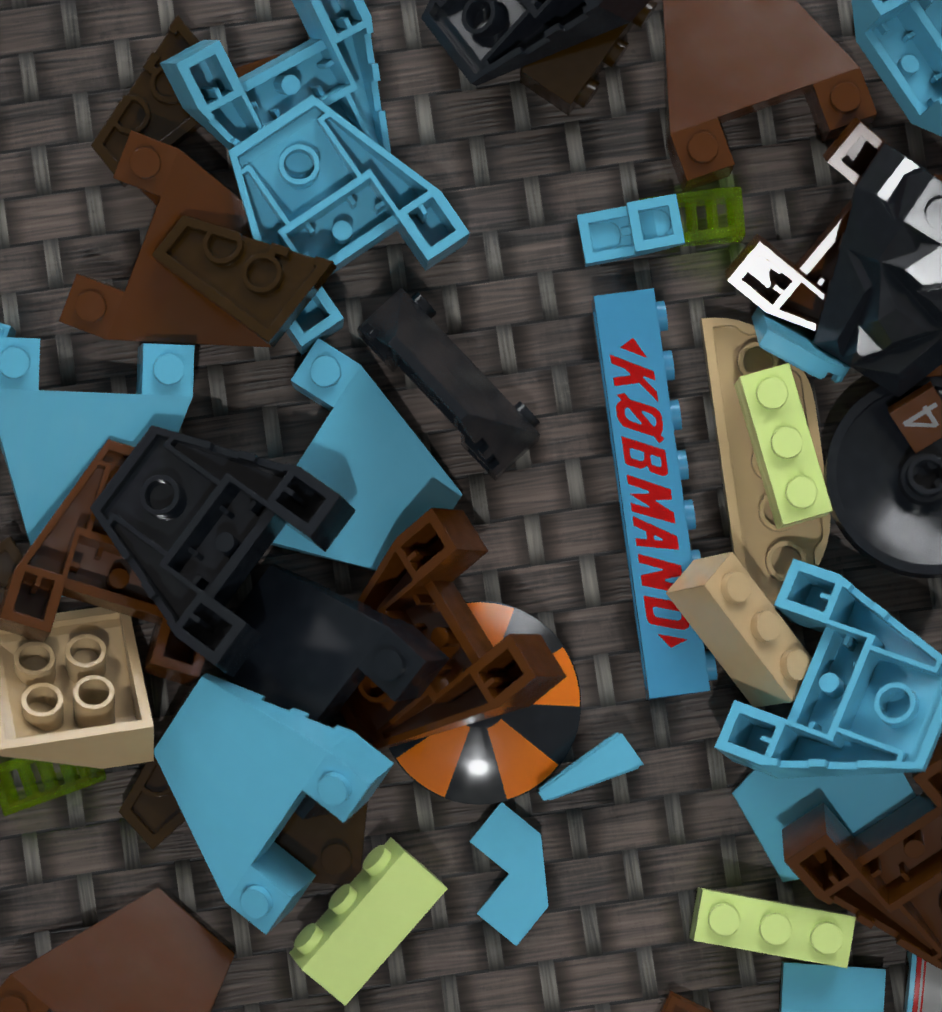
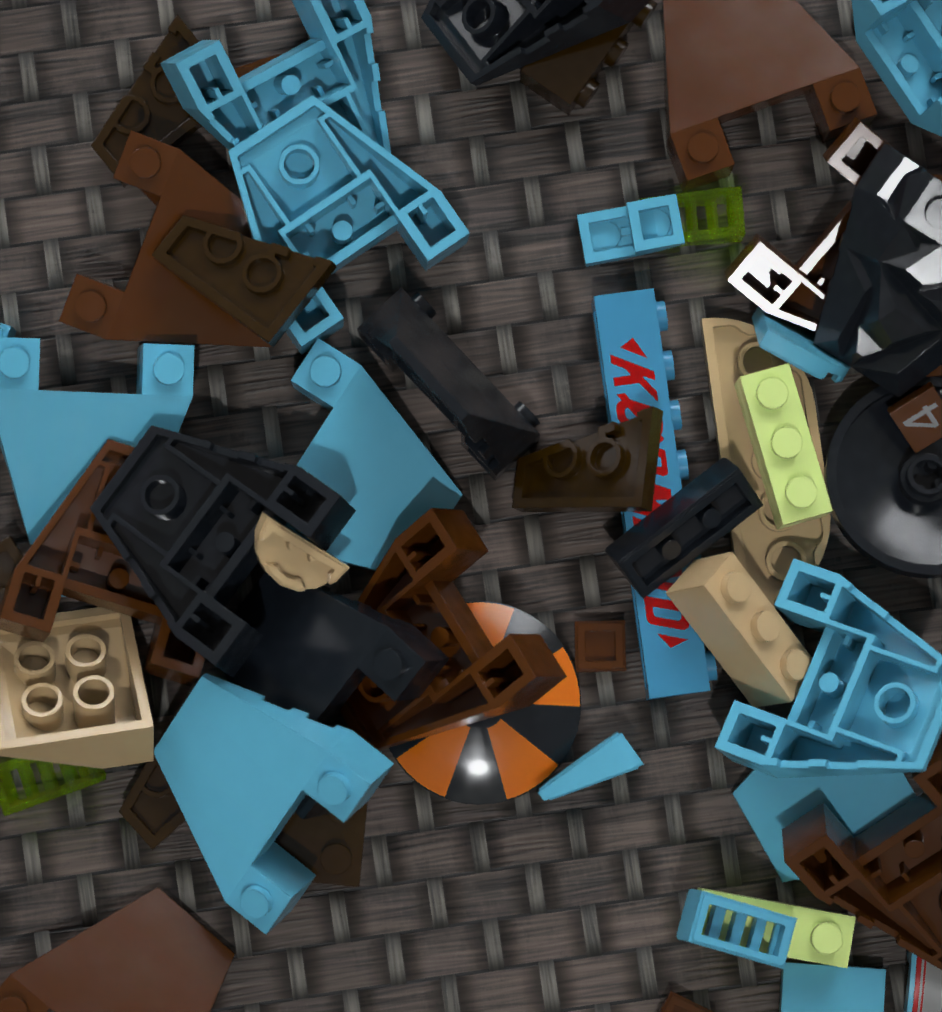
yellowish green brick [289,837,448,1006] -> none
medium azure tile [469,802,549,946] -> none
none -> tan tile [254,512,350,592]
none -> dark brown wing [512,406,663,512]
none -> reddish brown tile [574,620,626,673]
none -> black slope [605,458,763,599]
none -> medium azure slope [676,889,797,969]

